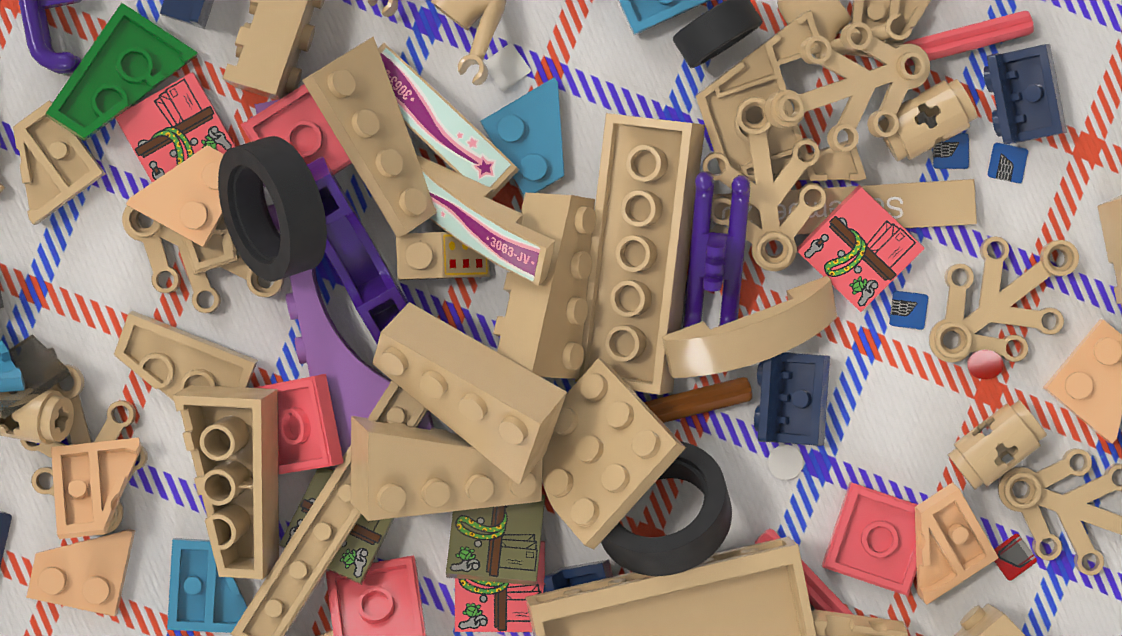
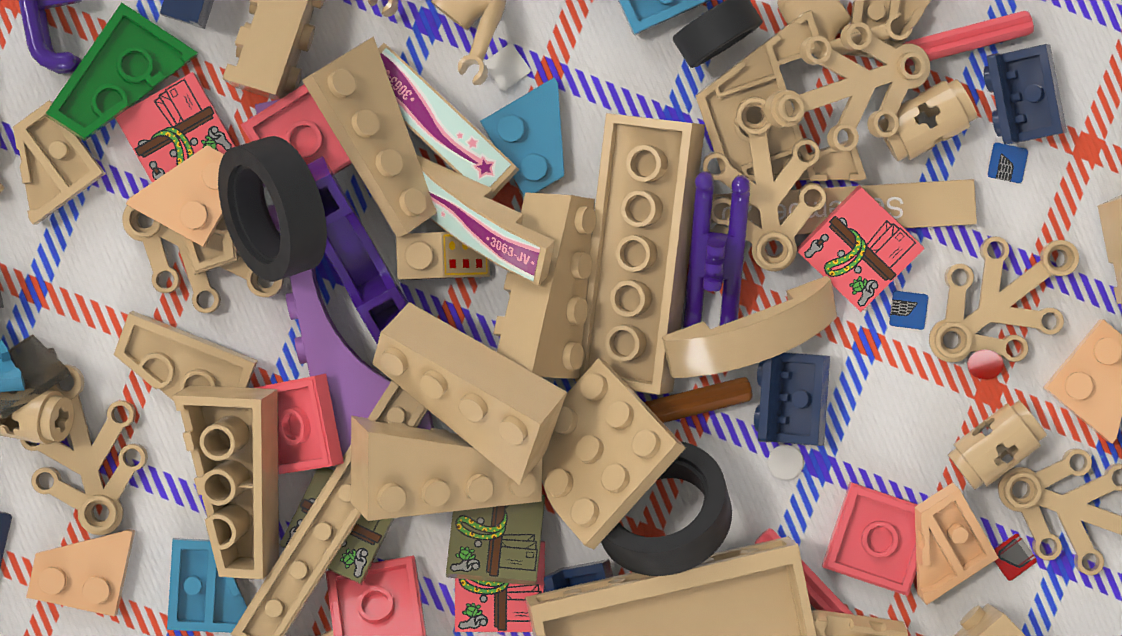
light nougat wing [51,437,141,539] -> none
blue sticker [933,133,969,169] -> none

